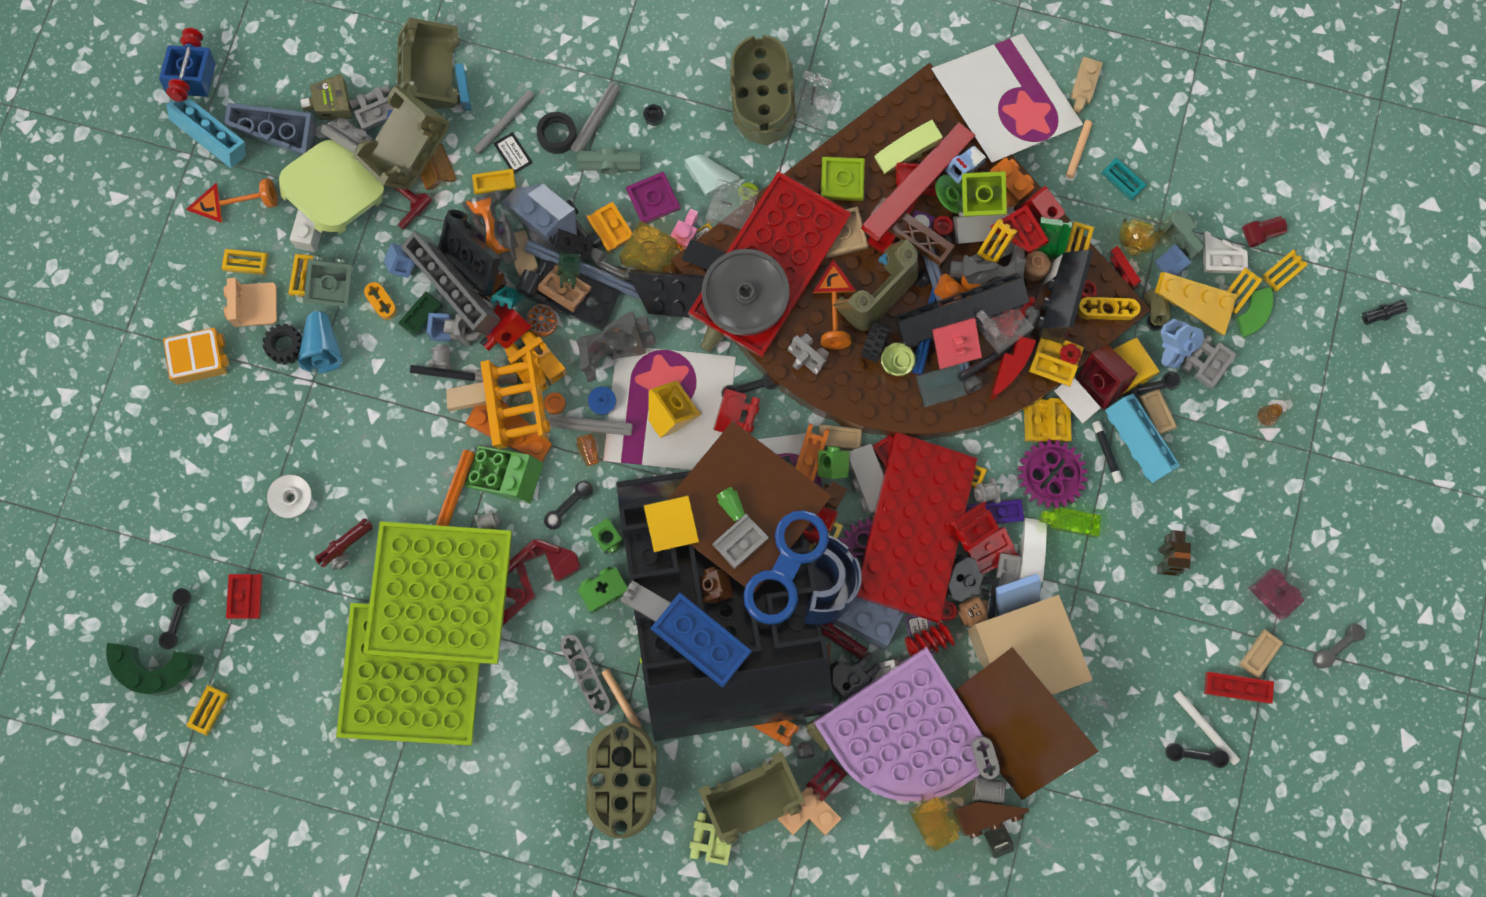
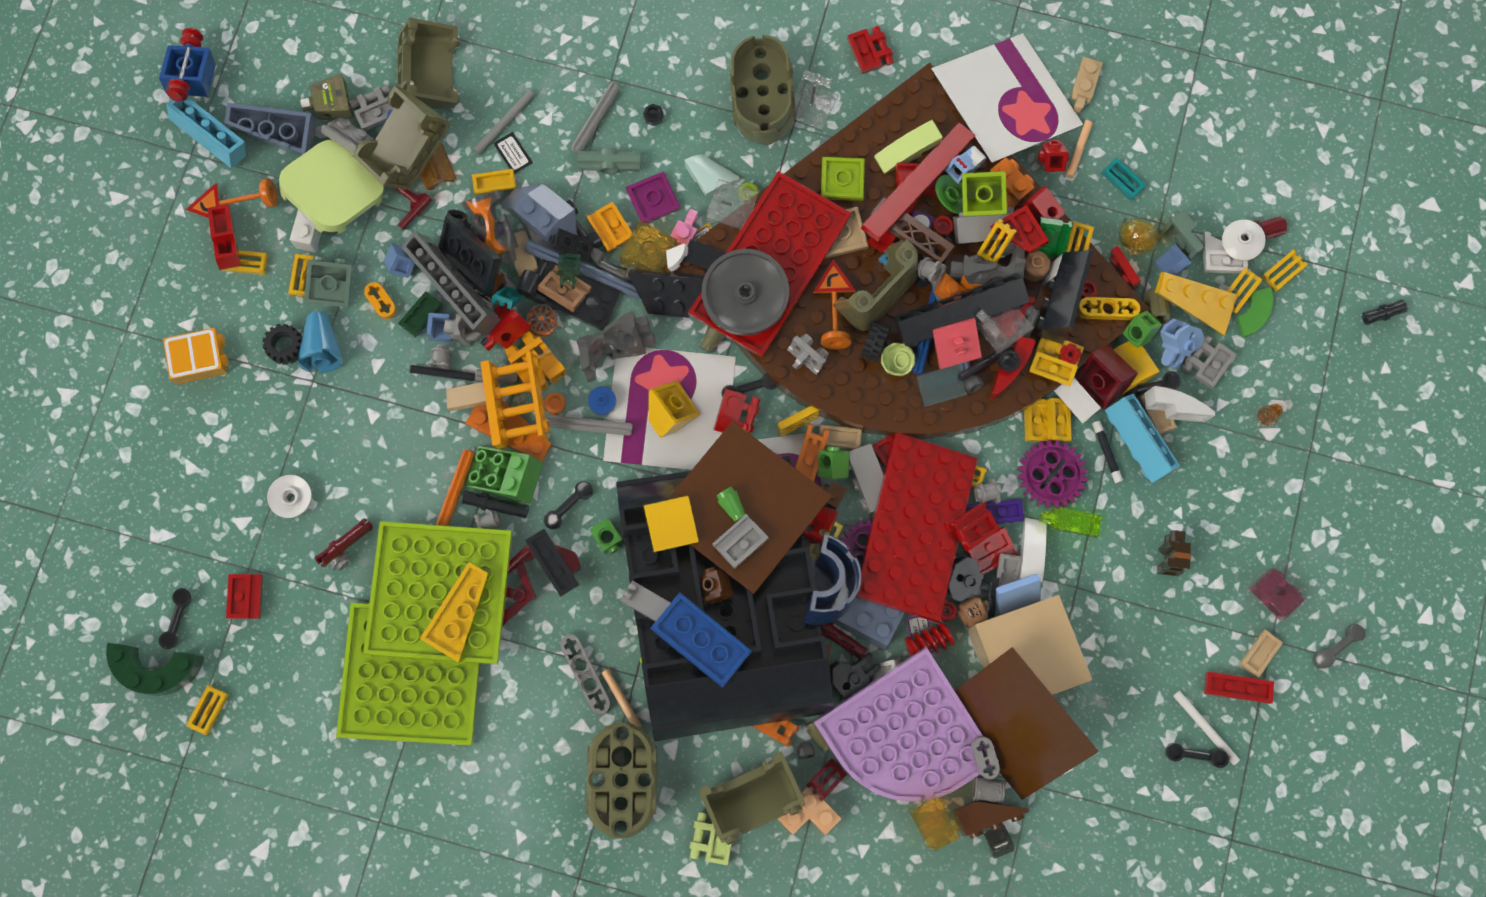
light nougat bracket [224,278,277,327] -> none
dark azure tile [455,63,472,111] -> none
black tyre [536,112,577,154] -> none
clear orange cone [575,434,599,467] -> none
bright green brick [577,567,628,615] -> none
blue bar [743,510,829,625] -> none
none -> red slope [207,204,241,270]
none -> yellow wing [420,562,488,663]
none -> black pin [462,490,529,519]
none -> black plate [525,529,579,597]
none -> white tile [666,243,688,272]
none -> yellow tile [777,406,819,437]
none -> red plate [847,26,894,74]
none -> light grey brick [917,257,946,285]
none -> black tile [997,350,1021,373]
none -> red brick [1038,140,1069,172]
none -> bright green brick [1122,311,1162,348]
none -> white slope [1144,386,1215,422]
none -> white dish [1222,220,1266,261]

